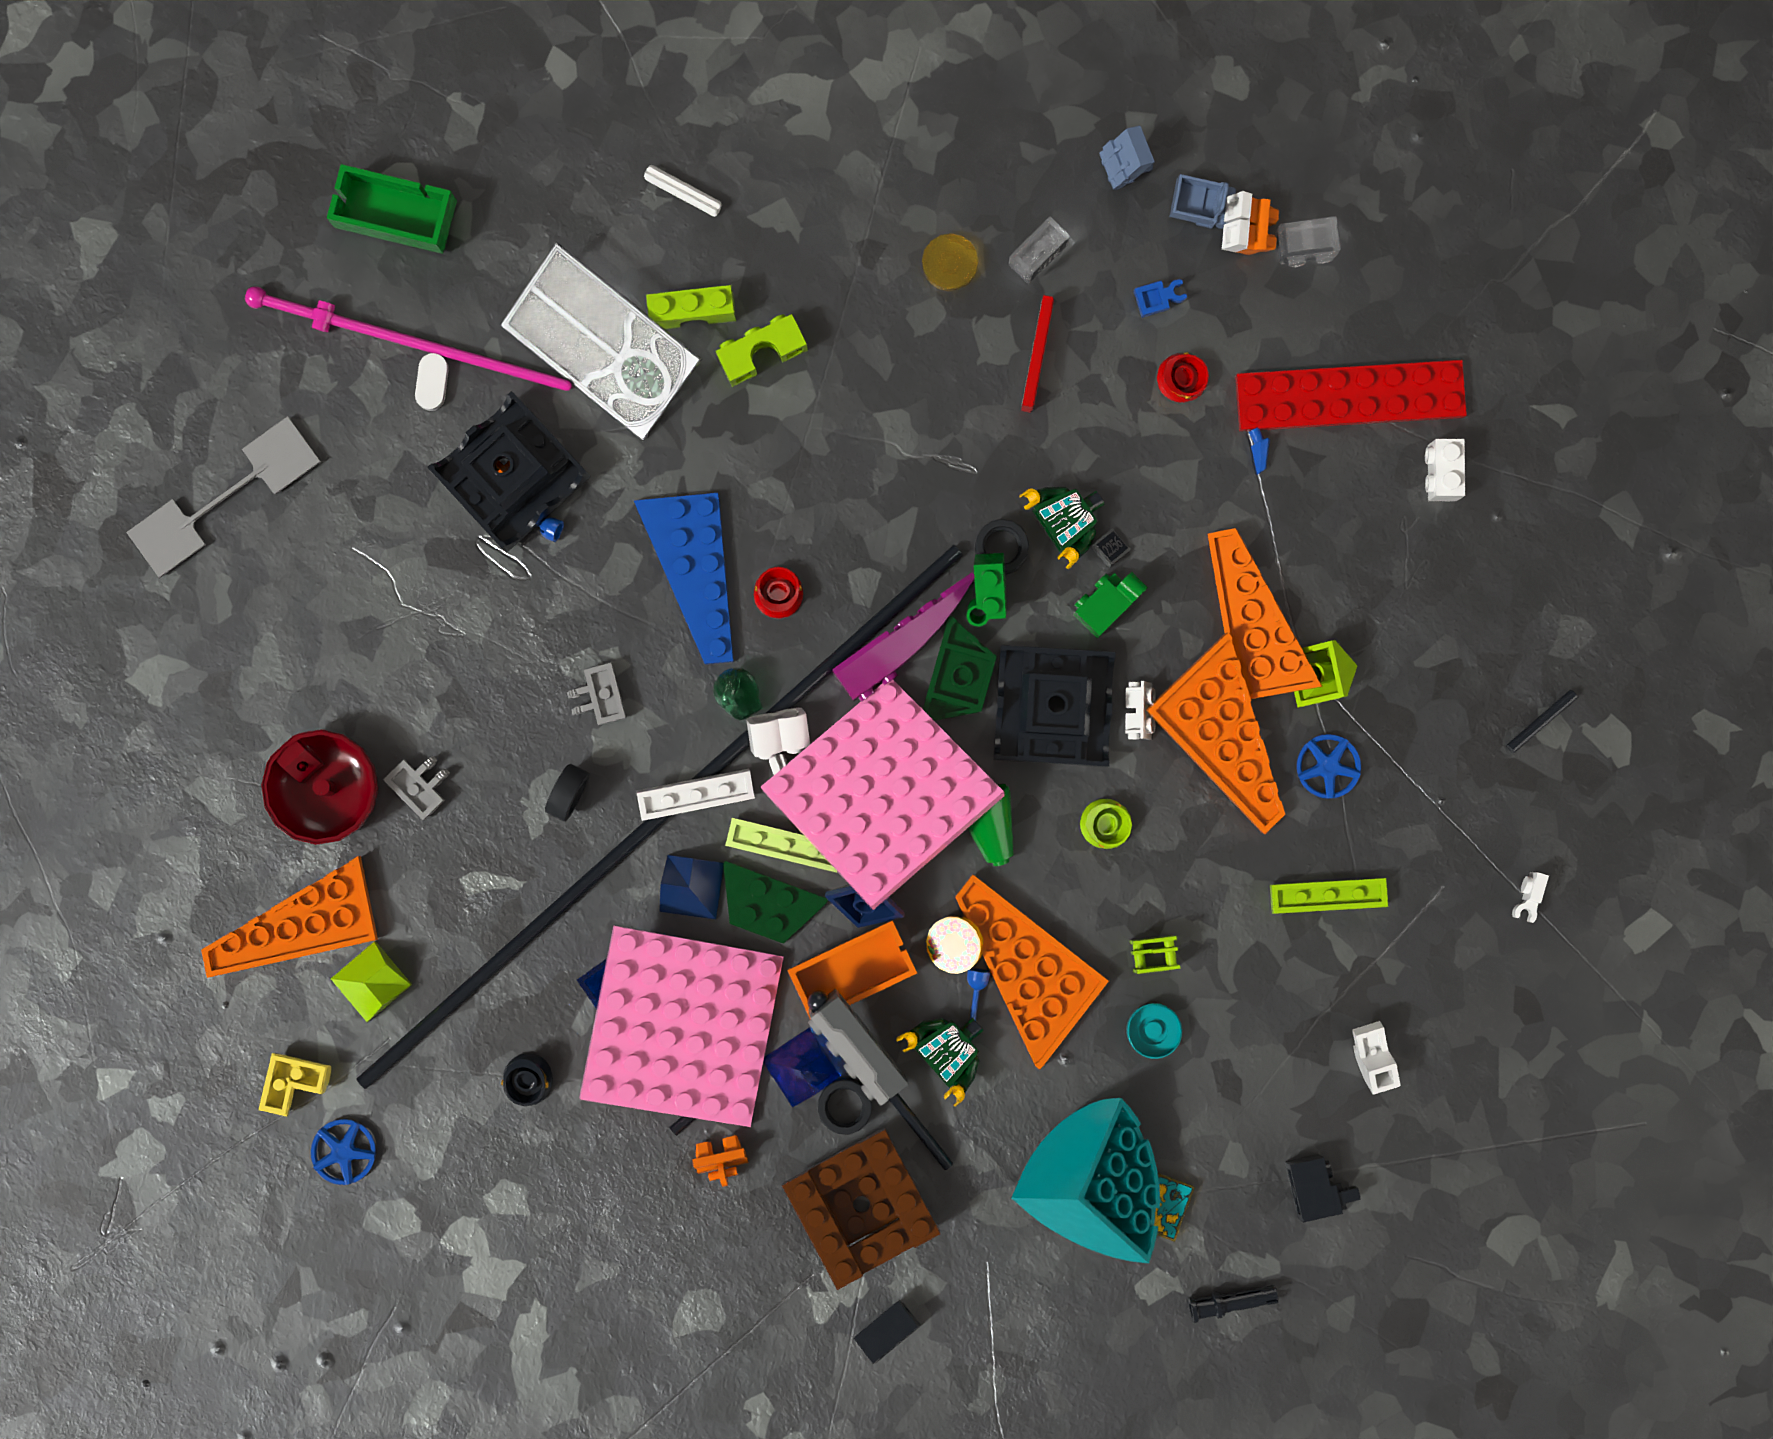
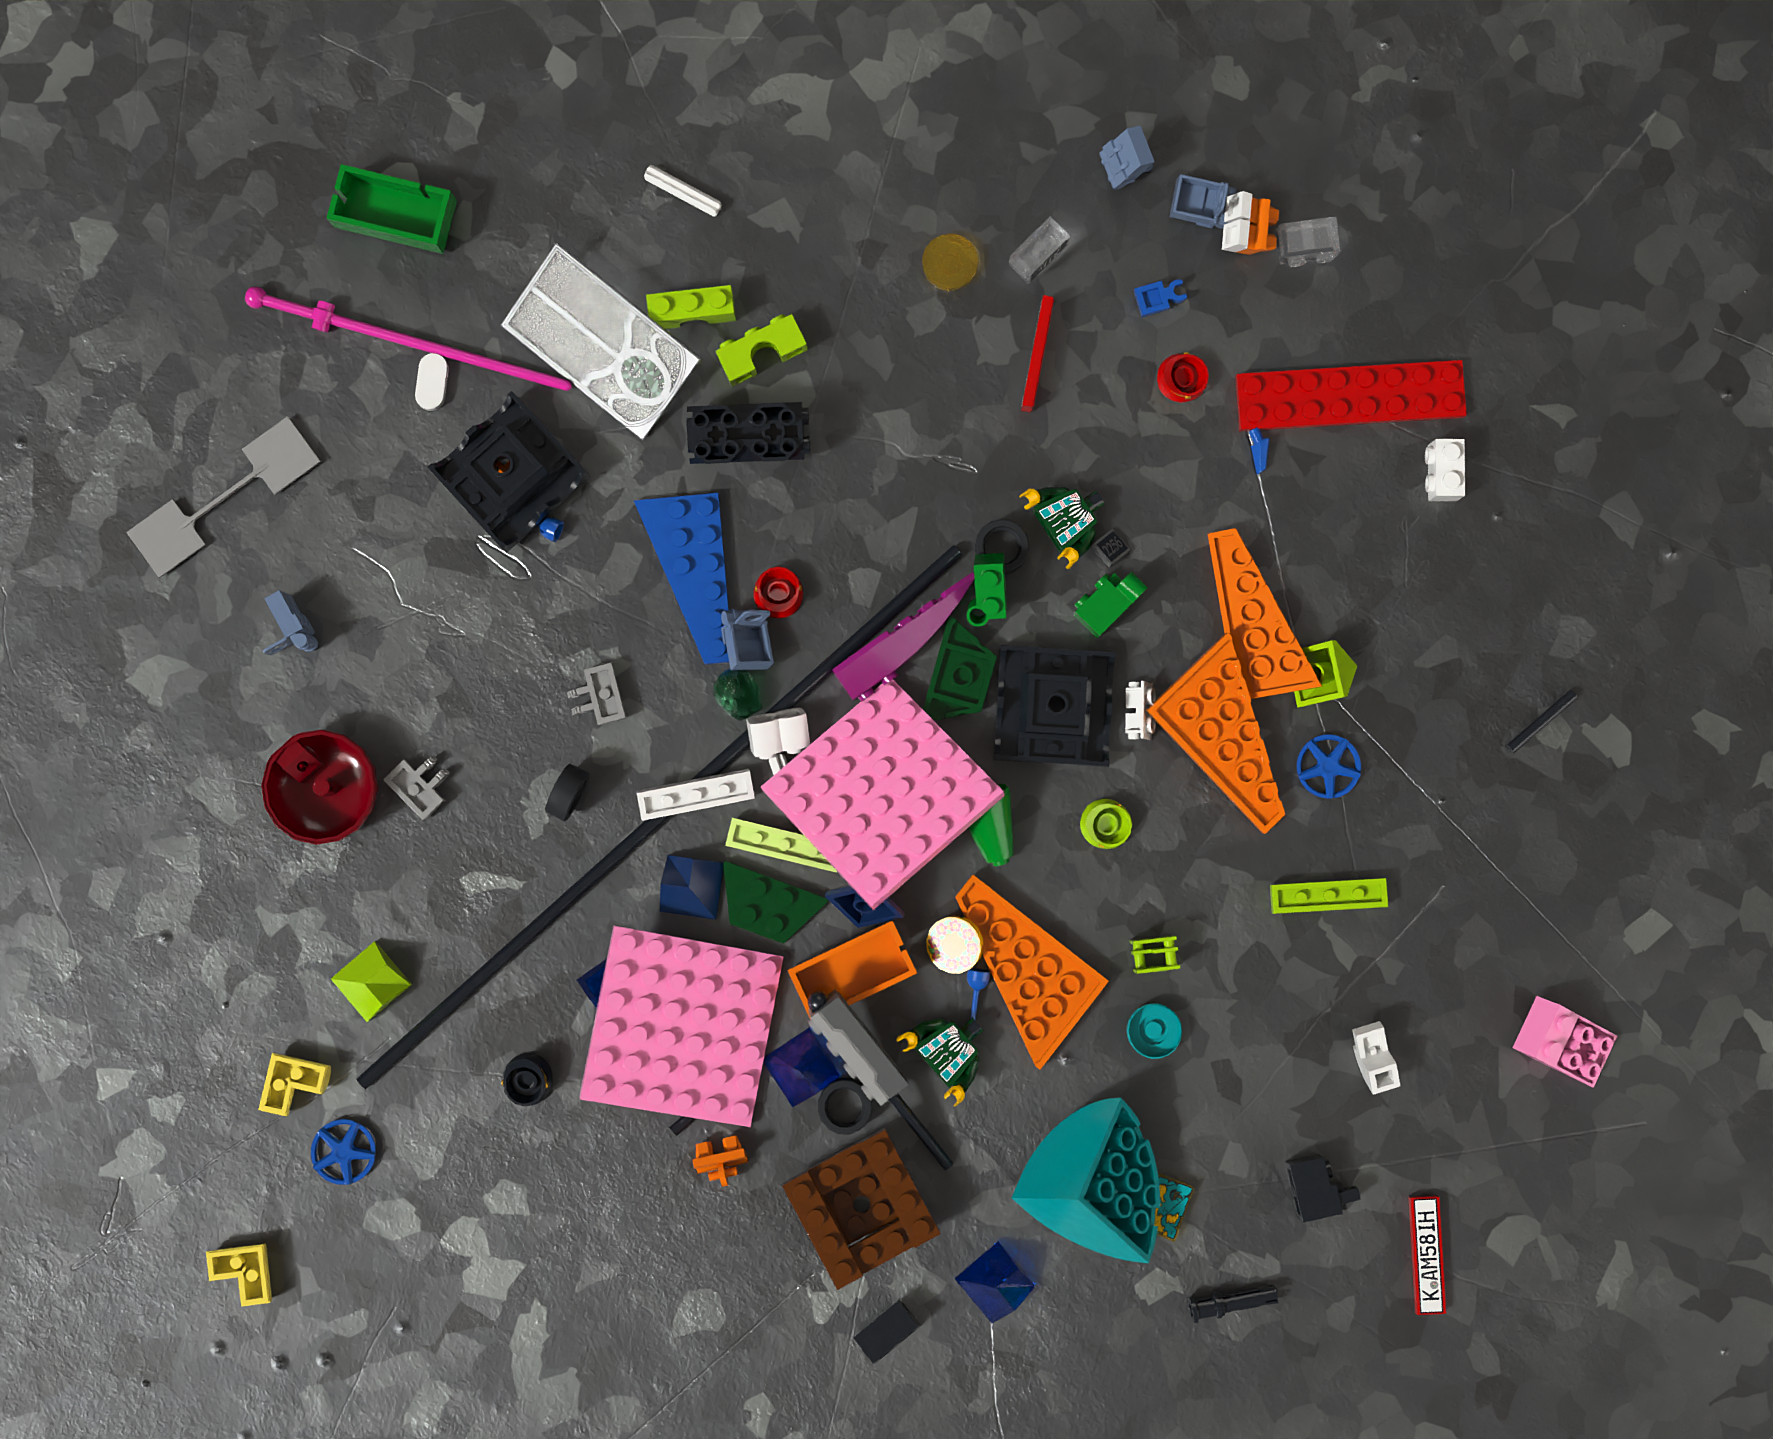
orange wing [201,856,378,978] -> none
white plate [1512,872,1549,923] -> none
none -> light yellow brick [206,1243,272,1306]
none -> sand blue piece [263,590,319,655]
none -> black brick [686,402,810,464]
none -> sand blue piece [721,609,774,670]
none -> clear blue slope [954,1241,1036,1324]
none -> tile [1408,1195,1446,1315]
none -> bright pink slope [1513,996,1617,1088]

